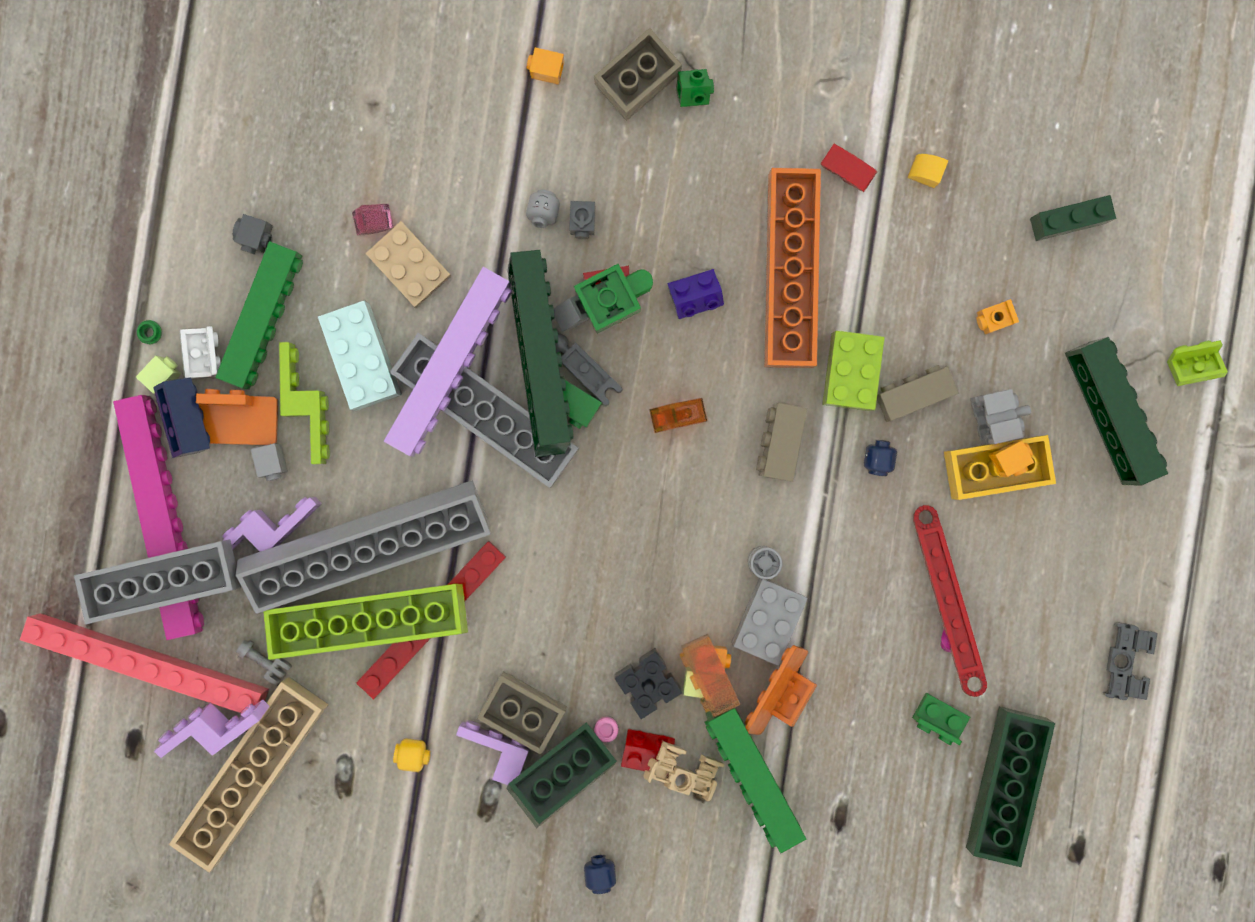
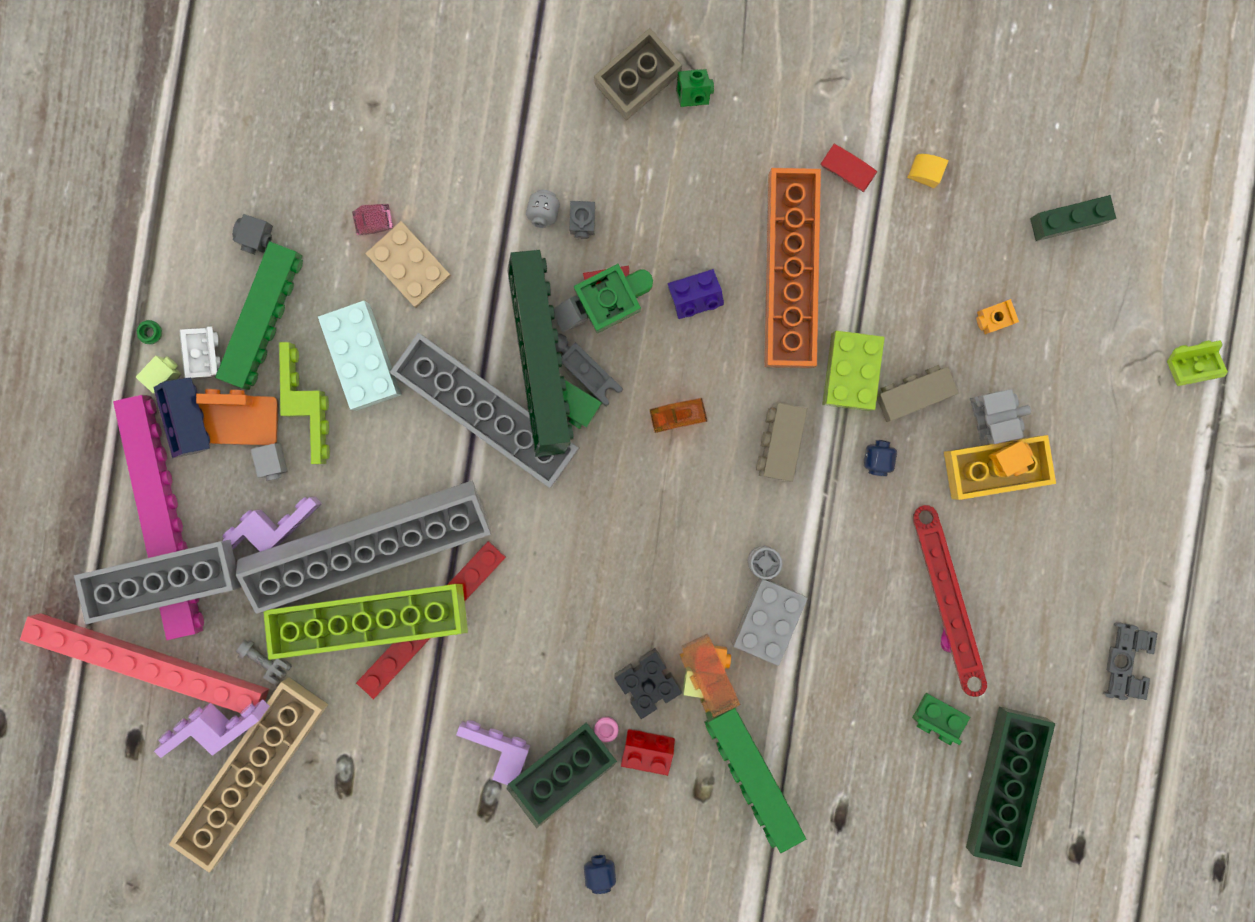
lavender brick [384,267,512,457] -> none
yellow head [393,738,431,772] -> none
dark tan brick [477,671,567,755] -> none
light orange brick [527,47,565,85] -> none
tan piece [643,741,725,801] -> none
orange bracket [744,645,817,735] -> none
dark green brick [1065,337,1168,486] -> none

